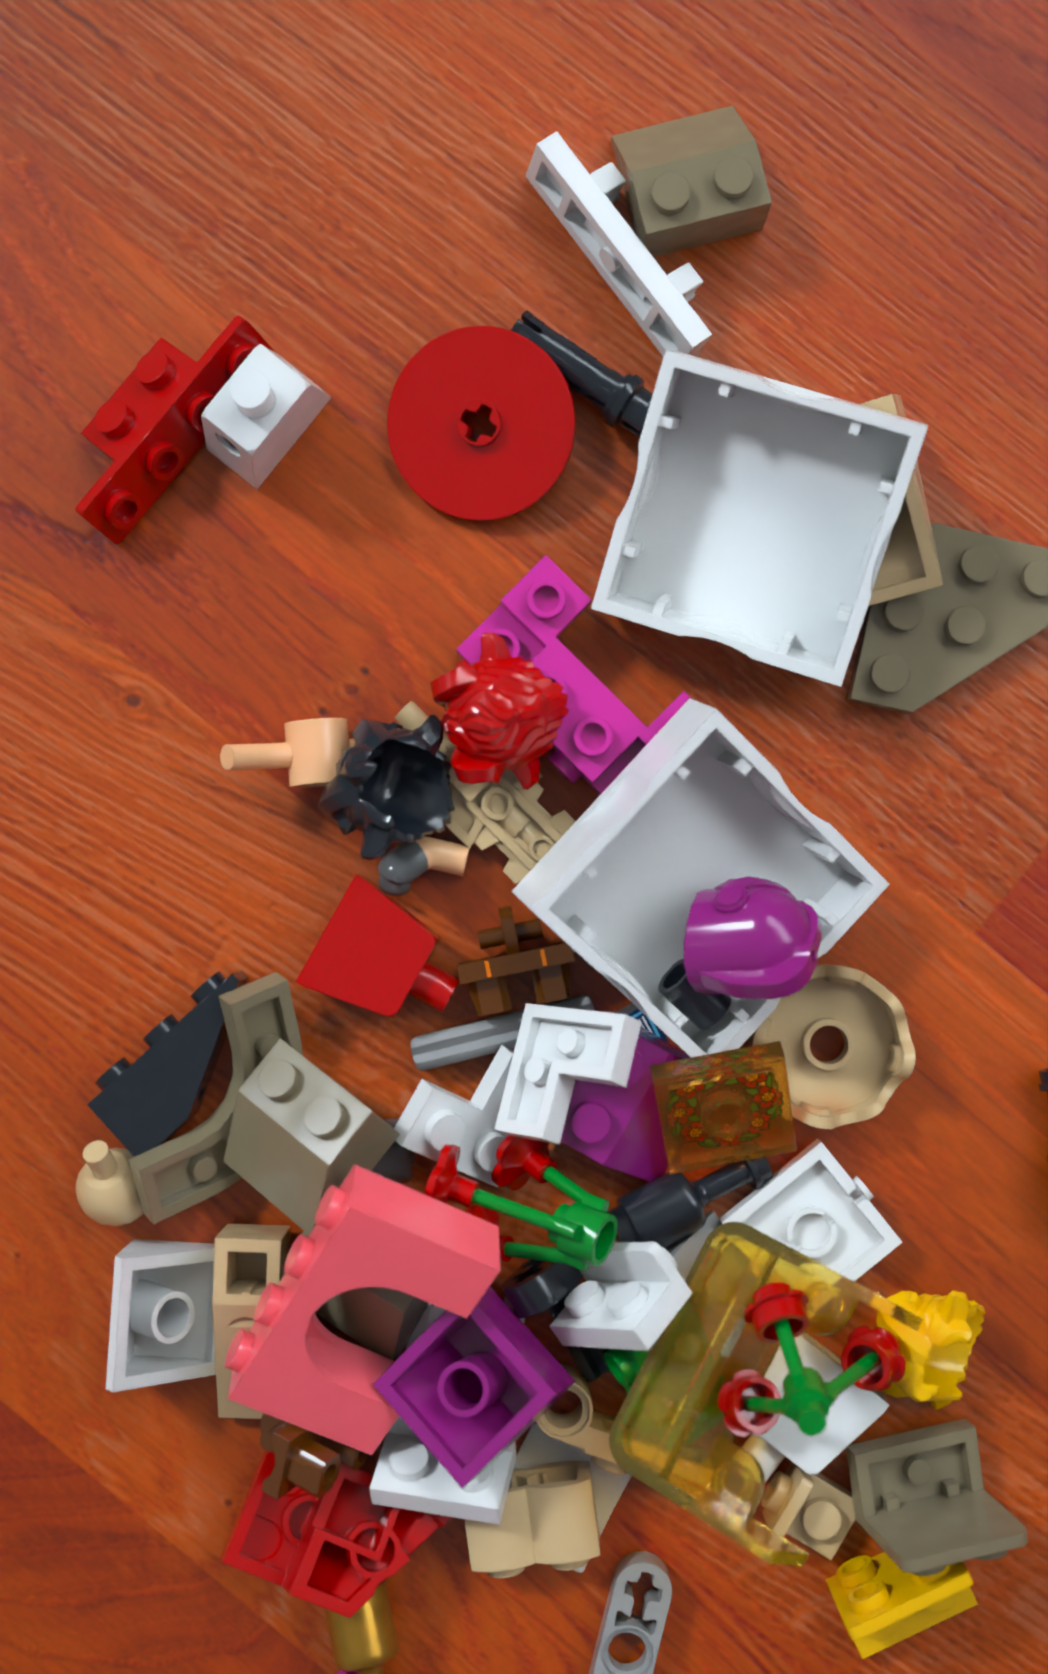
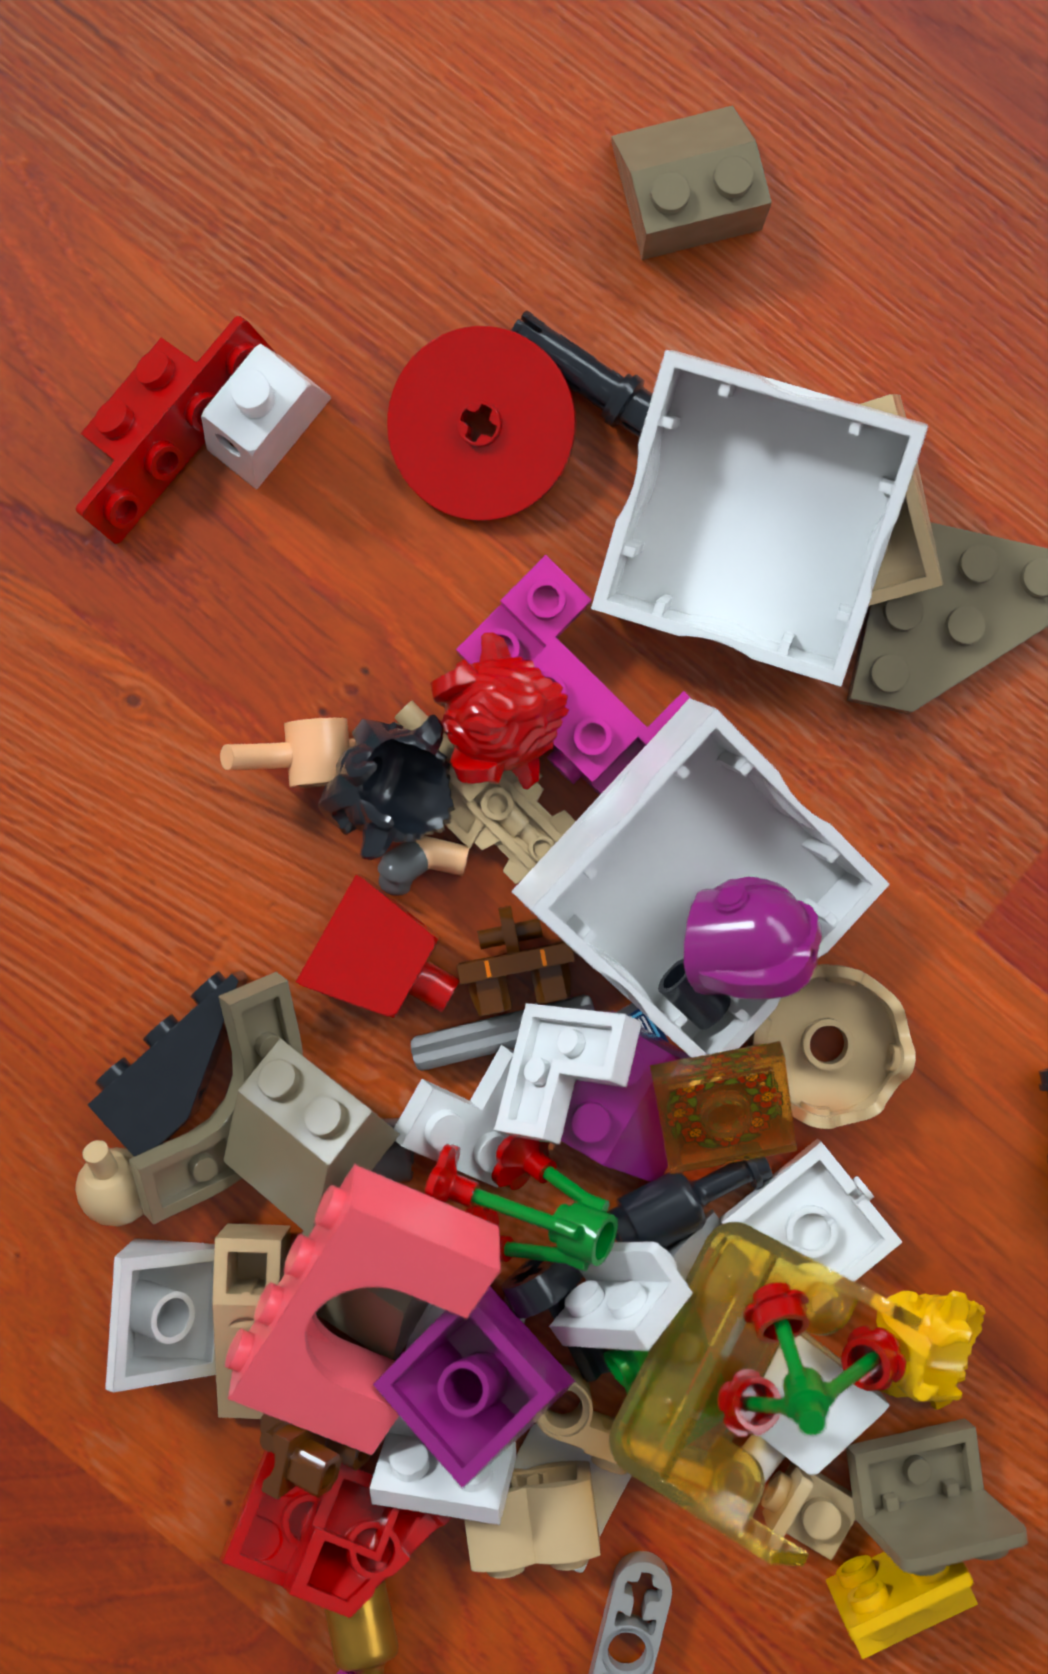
white hinge [525,131,712,357] -> none

